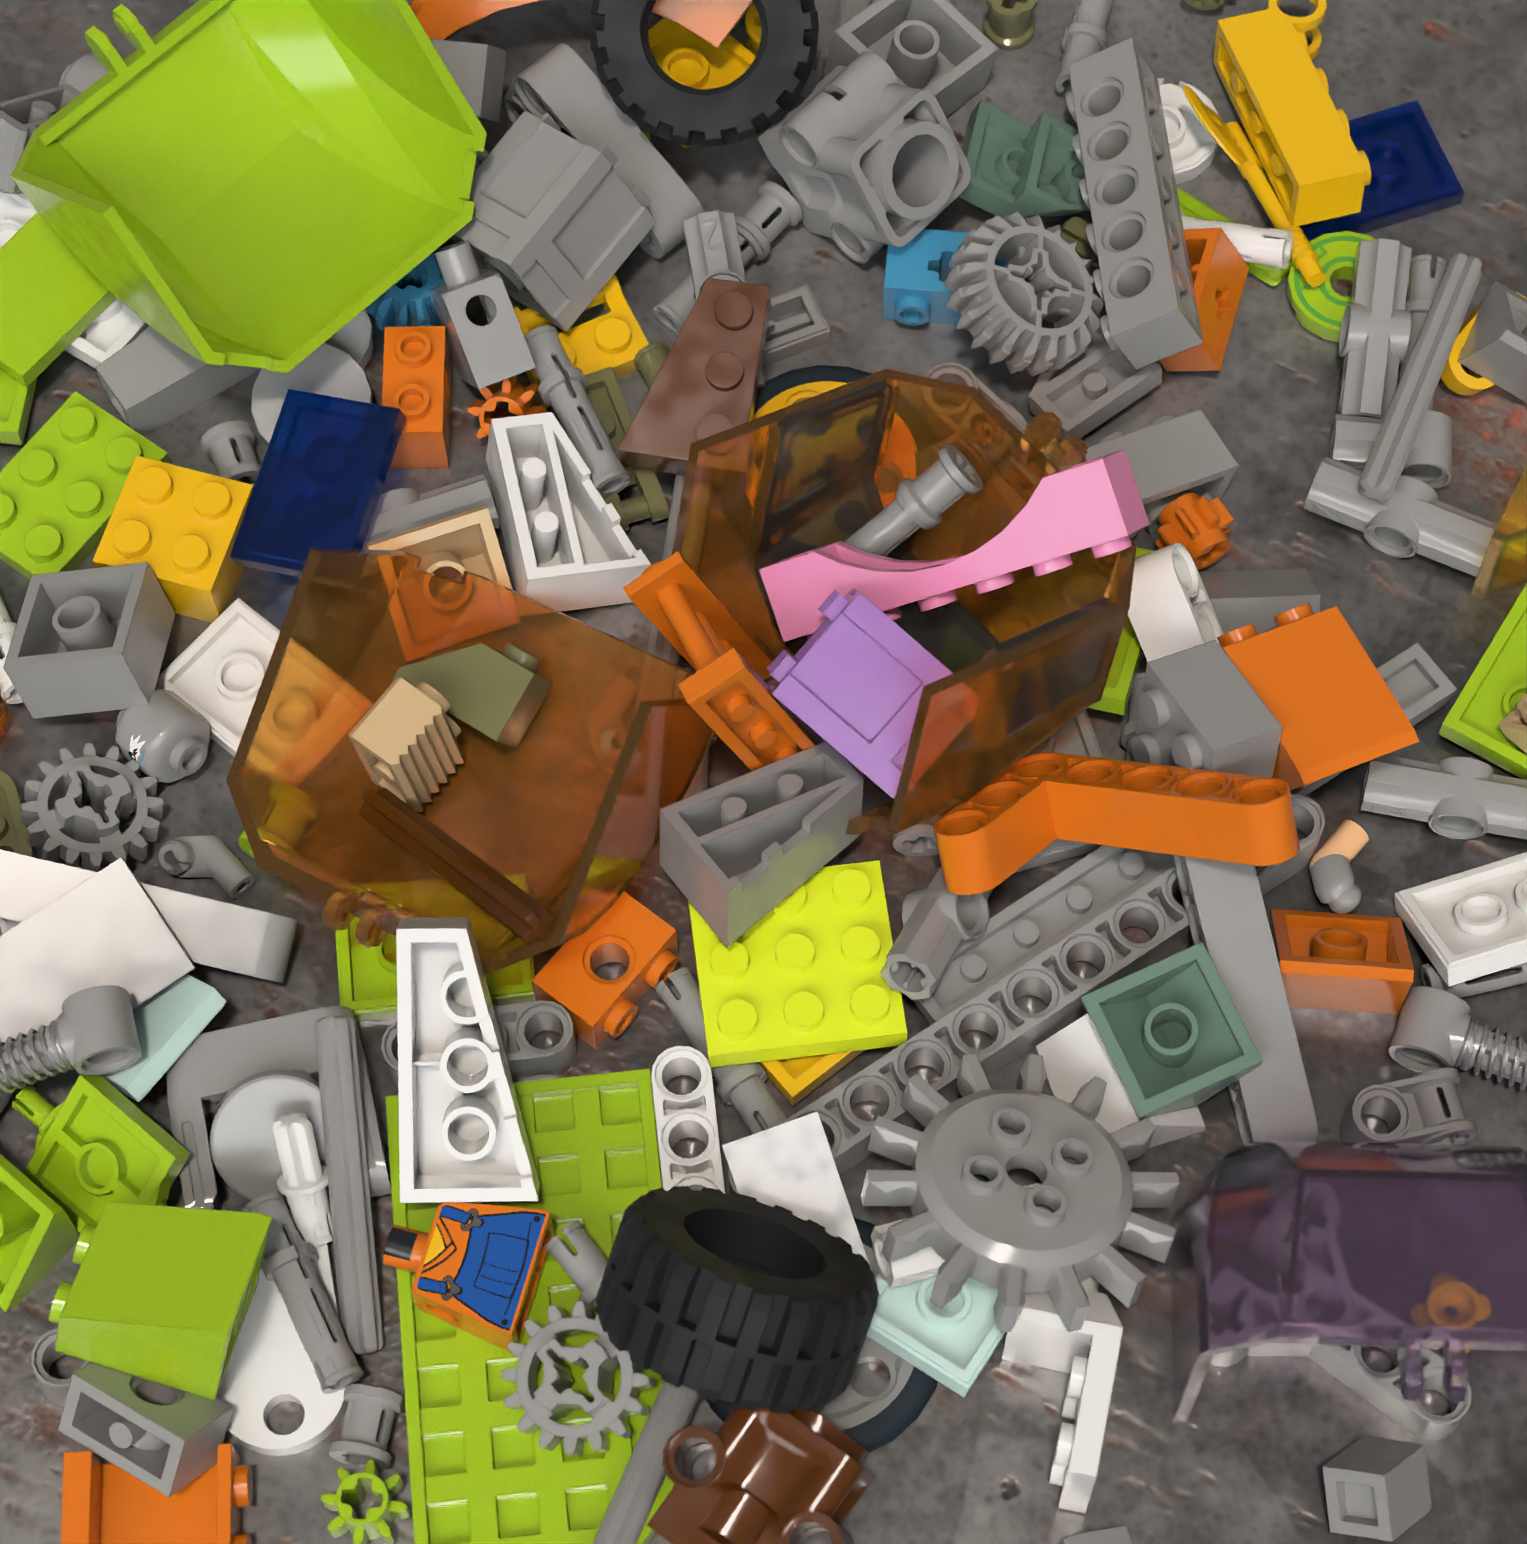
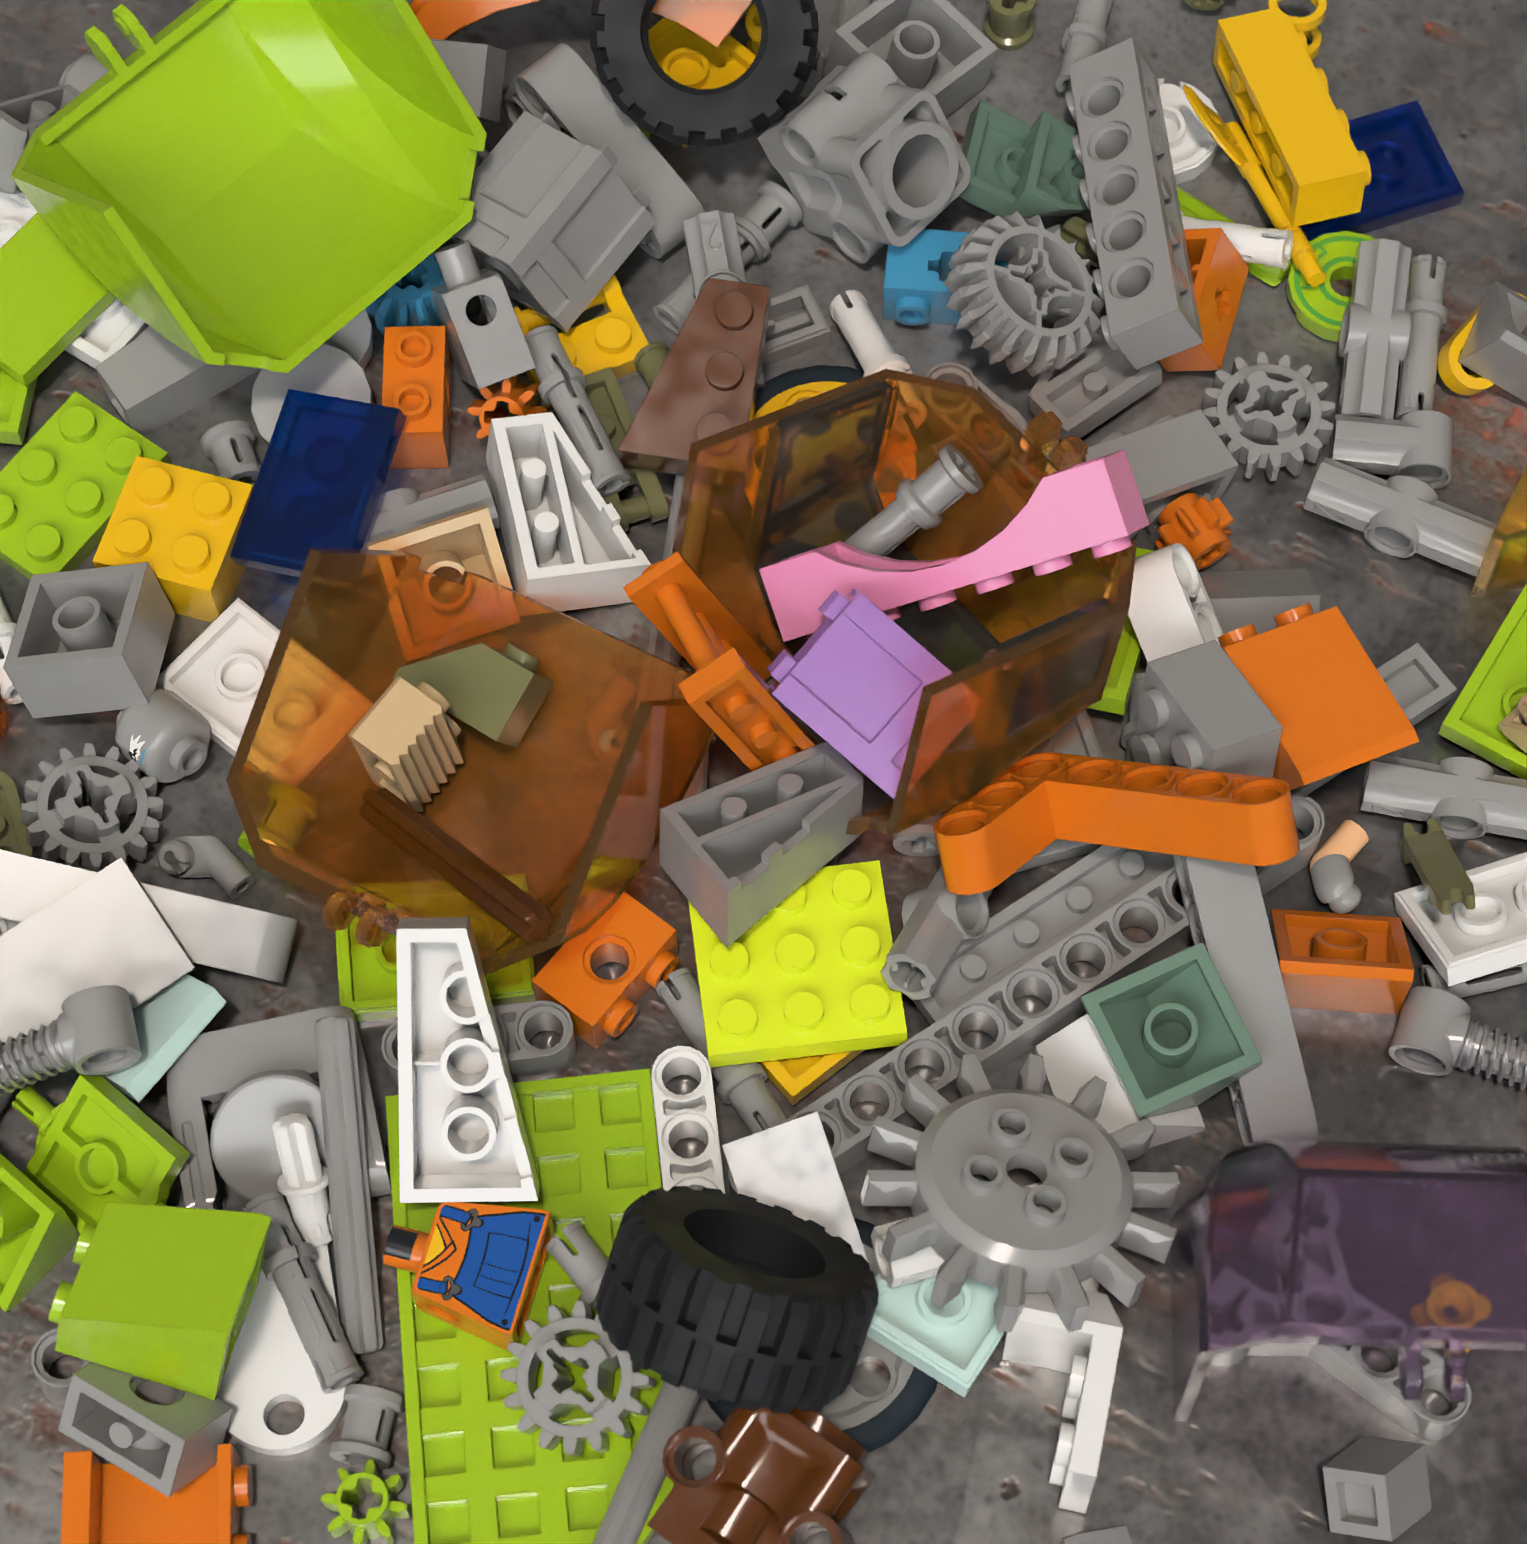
light grey piece [1340,1068,1478,1163] -> none
light grey axle [1360,253,1482,502] -> none
none -> white pin [829,290,928,429]
none -> light grey gear [1202,352,1336,481]
none -> olive piece [1398,818,1476,915]

